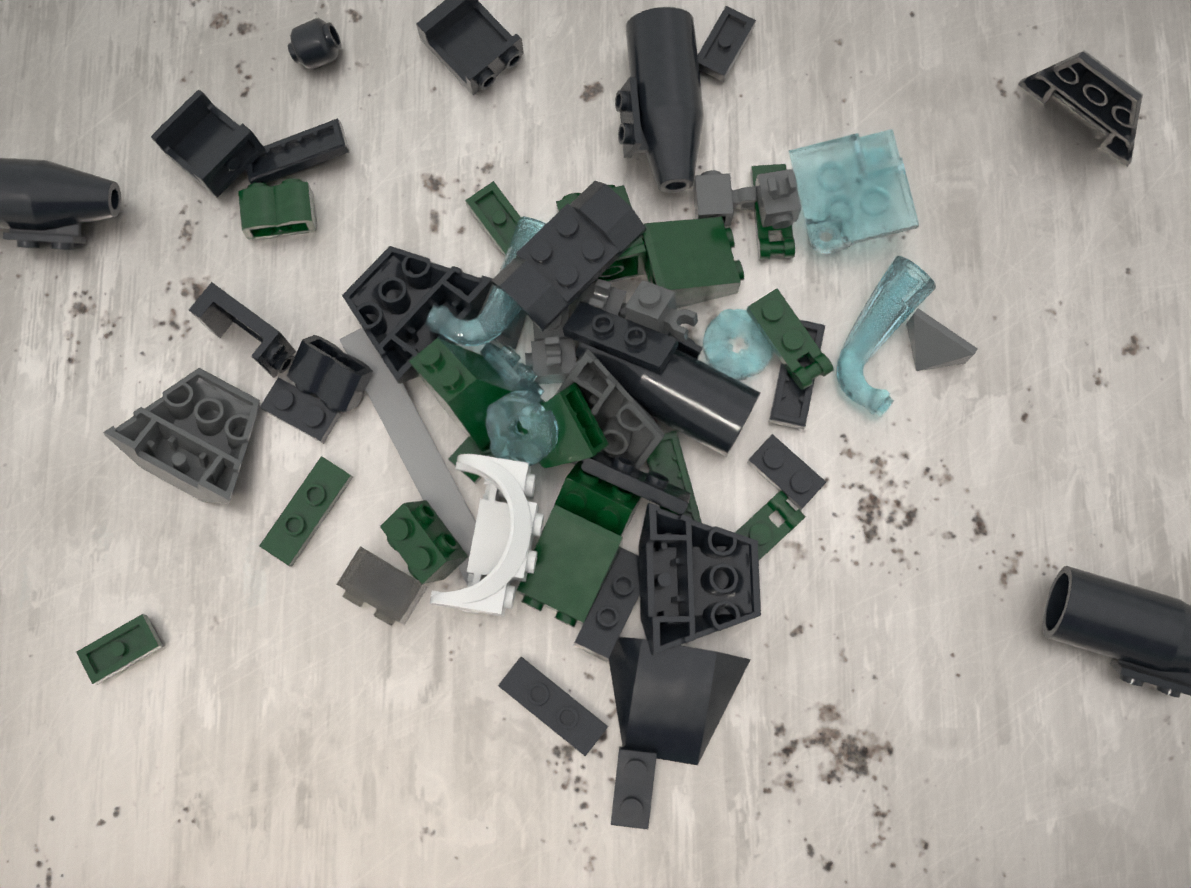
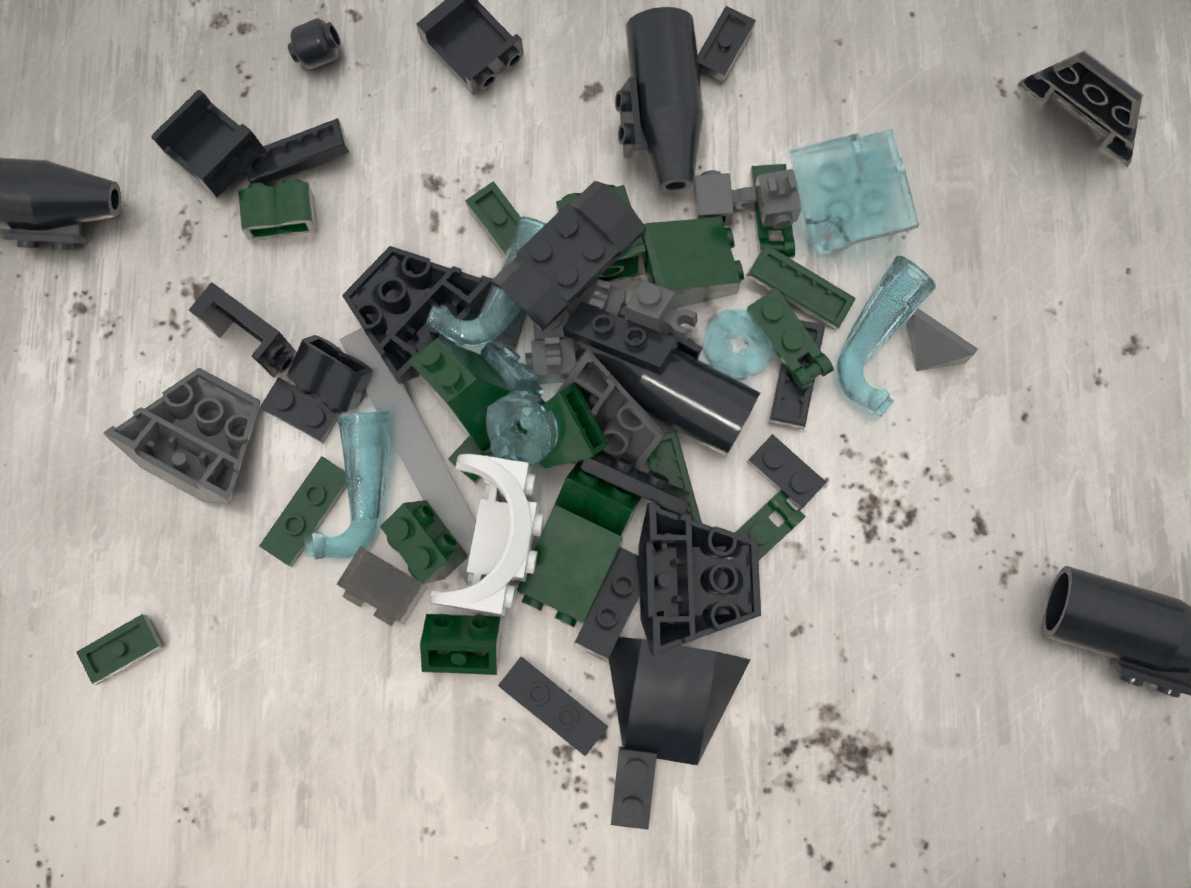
none -> clear light blue animal [305,411,390,560]
none -> dark green brick [420,614,501,675]
none -> dark green plate [746,244,856,330]

